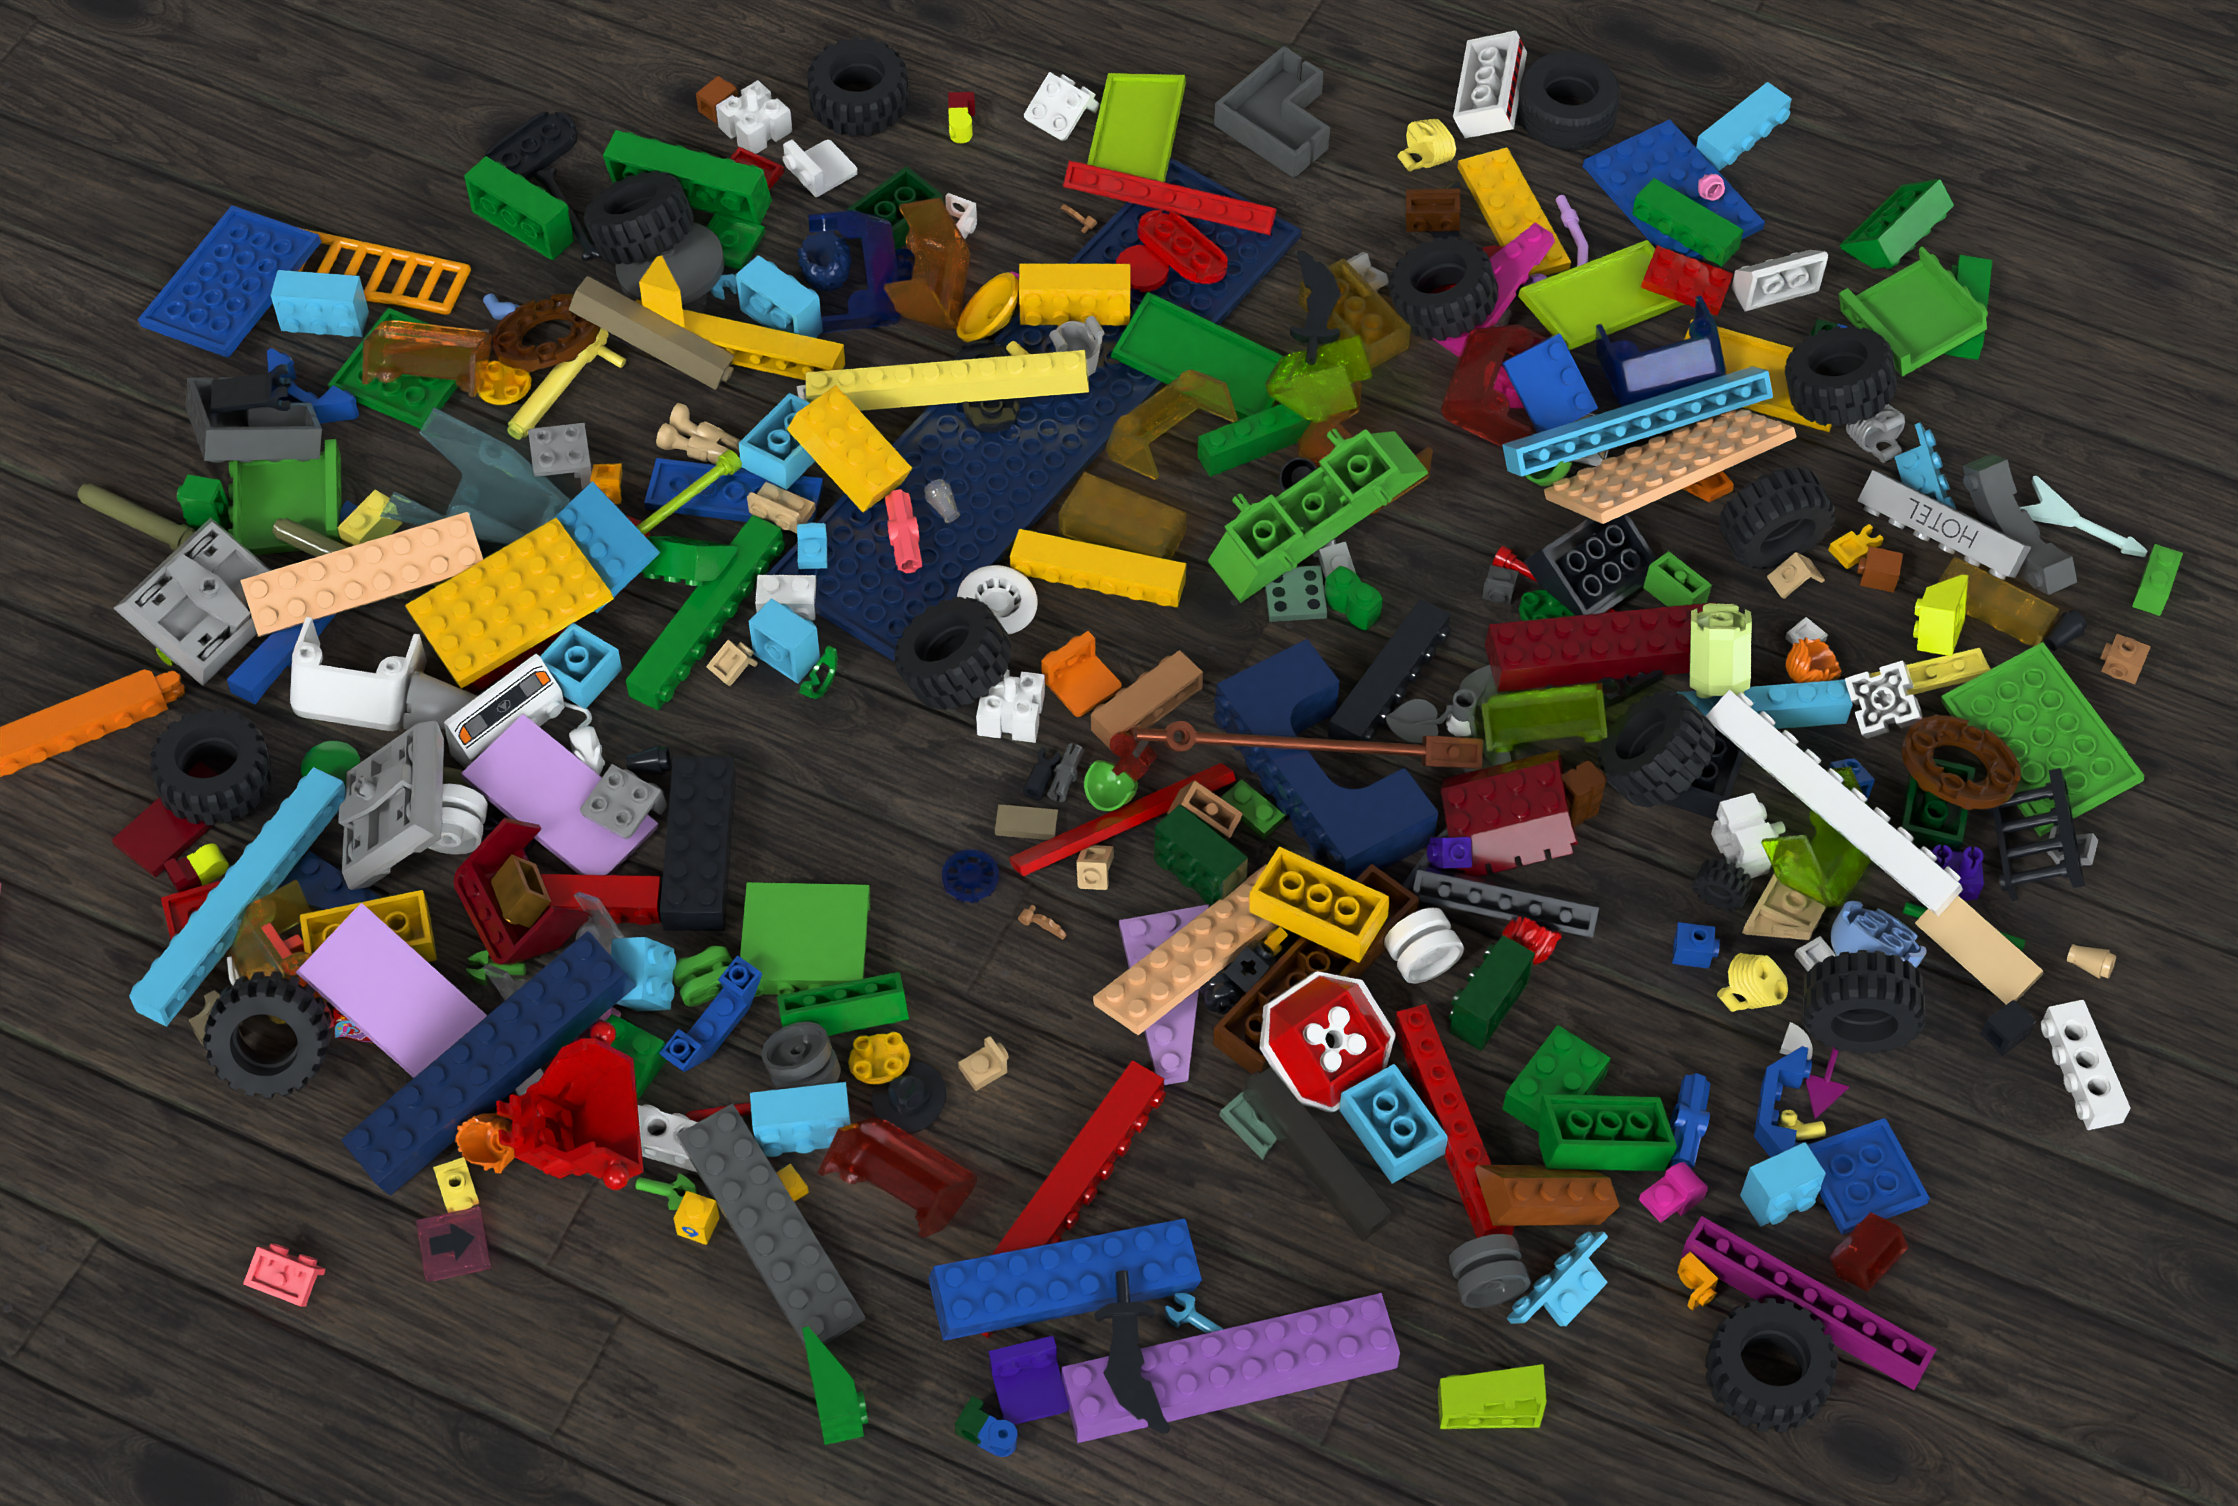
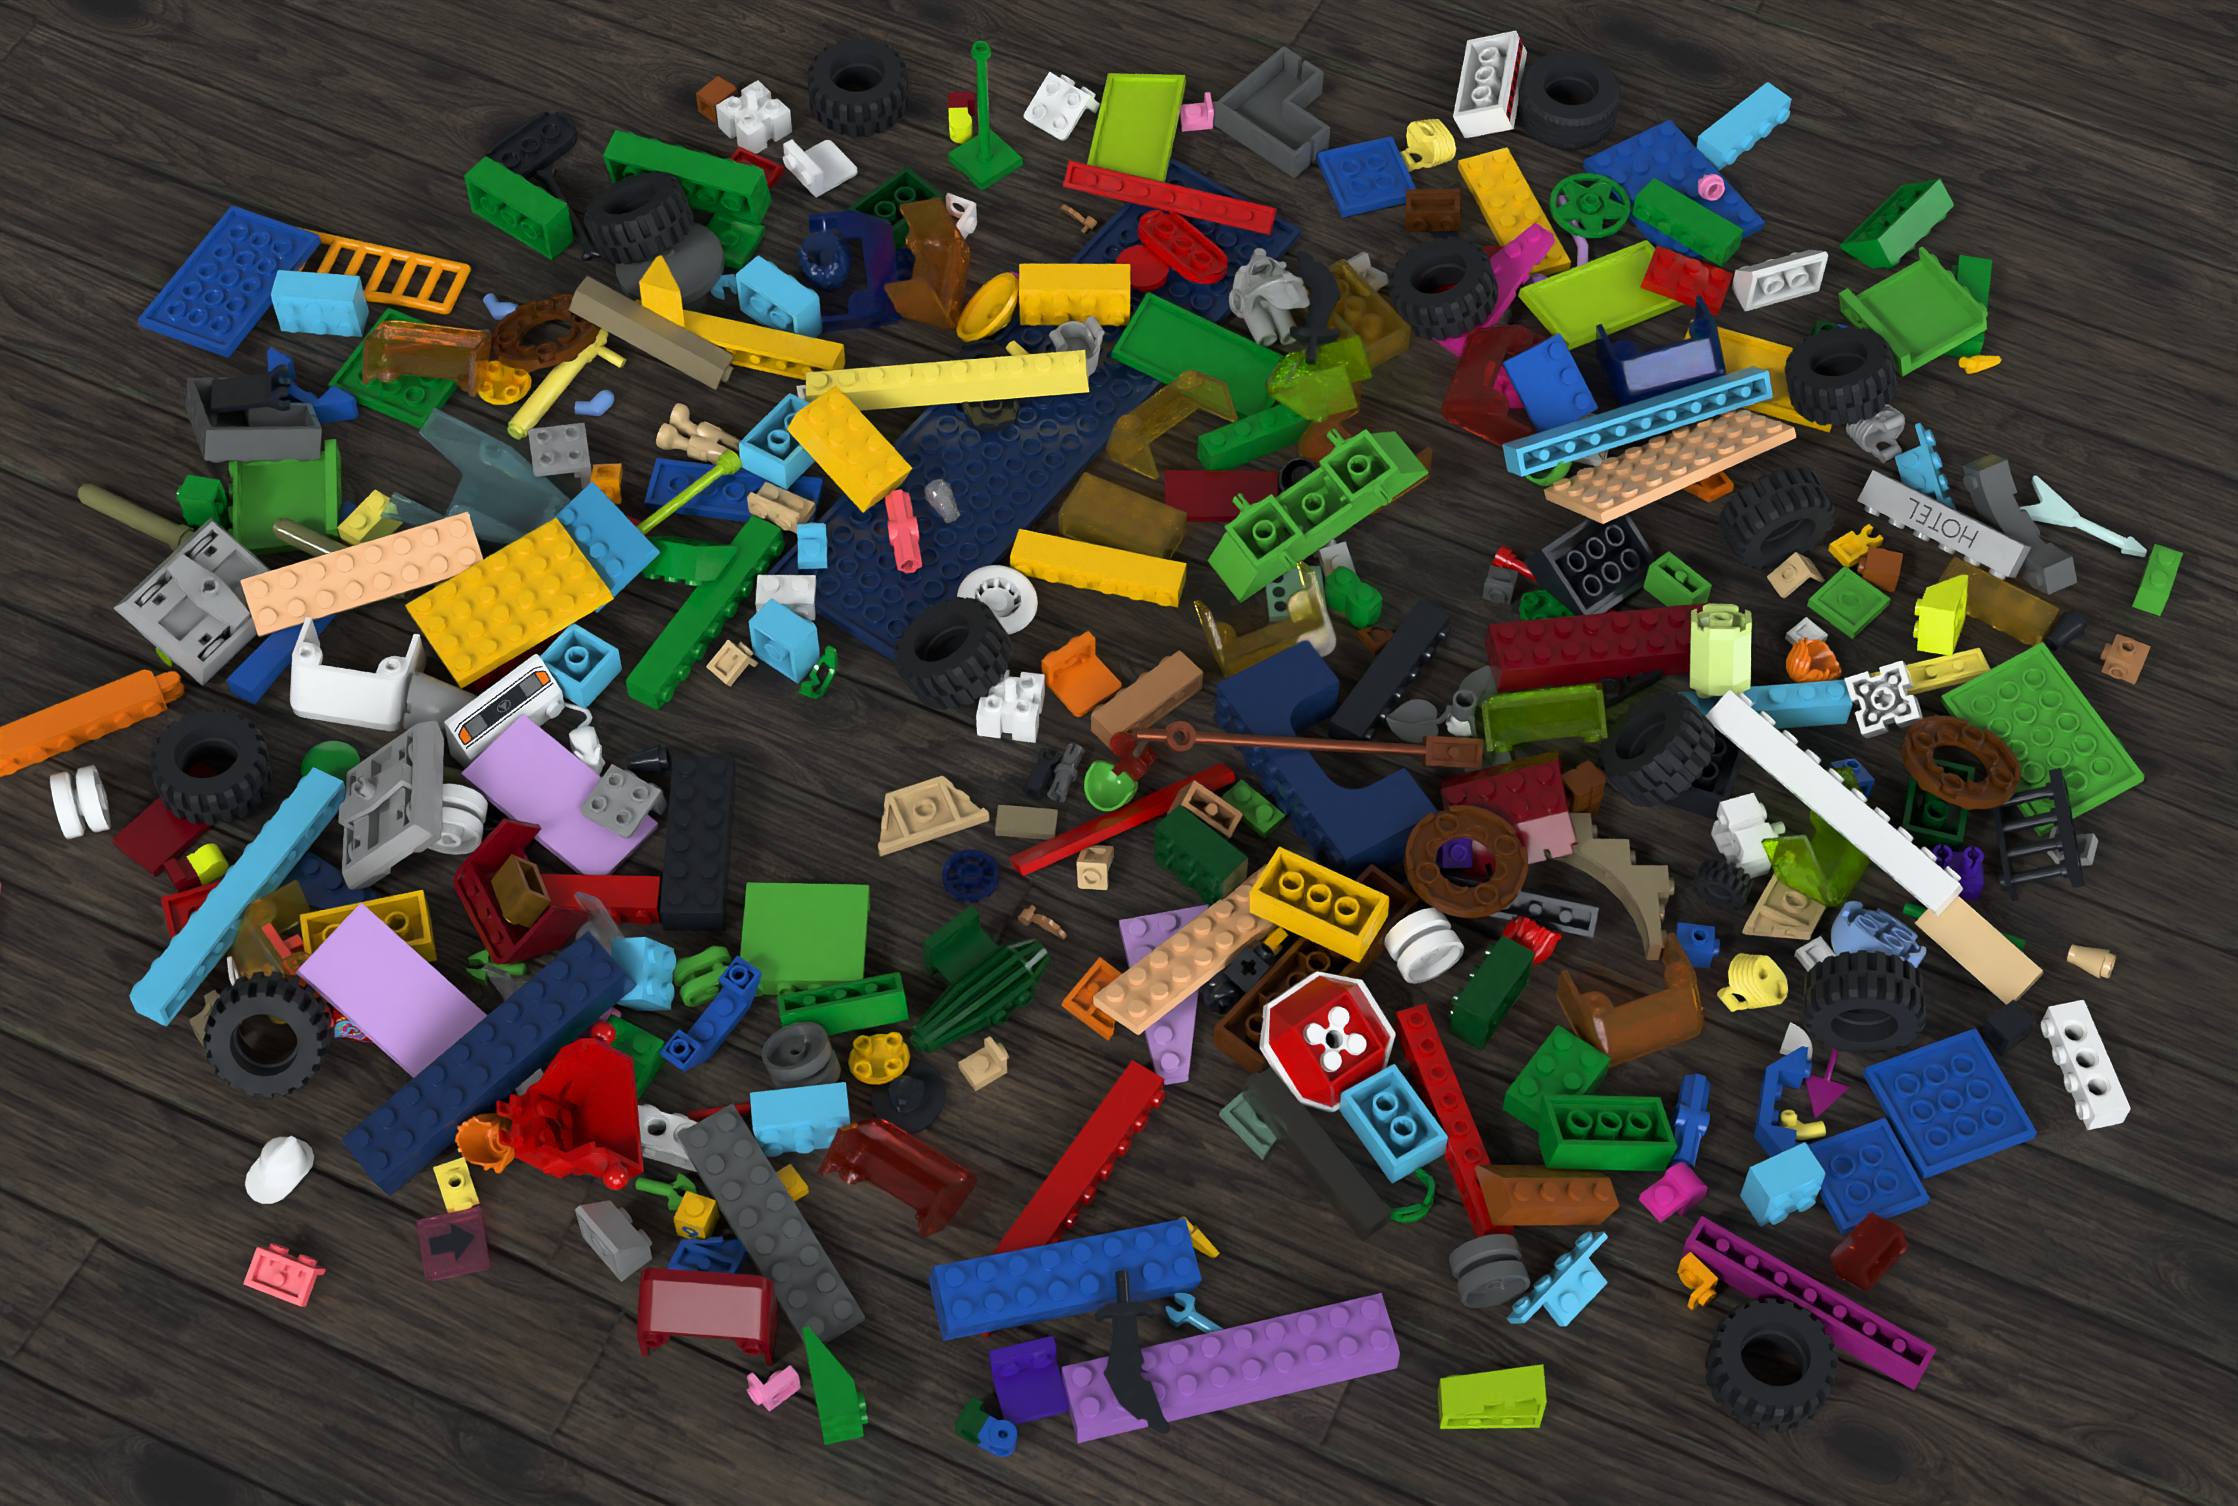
none -> white wheel [50,765,111,839]
none -> white piece [245,1135,314,1204]
none -> medium blue arm [575,390,614,416]
none -> light grey slope [575,1200,652,1282]
none -> windscreen [637,1268,780,1366]
none -> blue wing [668,1236,748,1274]
none -> bright pink bracket [747,1365,801,1412]
none -> tan wing [878,776,989,857]
none -> dark green piece [910,905,1051,1054]
none -> green tile [948,41,1023,191]
none -> orange wing [1061,957,1122,1041]
none -> dark red tile [1165,470,1278,522]
none -> yellow bar [1178,1216,1219,1258]
none -> bright pink bracket [1179,92,1216,132]
none -> clear yellow windscreen [1194,560,1336,679]
none -> light grey helmet [1229,248,1310,347]
none -> blue plate [1316,136,1416,218]
none -> reddish brown tile [1357,627,1394,656]
none -> green helmet [1378,1167,1435,1223]
none -> reddish brown plate [1404,805,1528,918]
none -> dark tan arch [1545,813,1674,960]
none -> green wheel [1549,173,1631,238]
none -> clear orange windscreen [1556,932,1705,1068]
none -> bright green plate [1807,566,1890,639]
none -> blue plate [1862,1028,2037,1180]
none -> yellow bar [1959,355,2001,374]

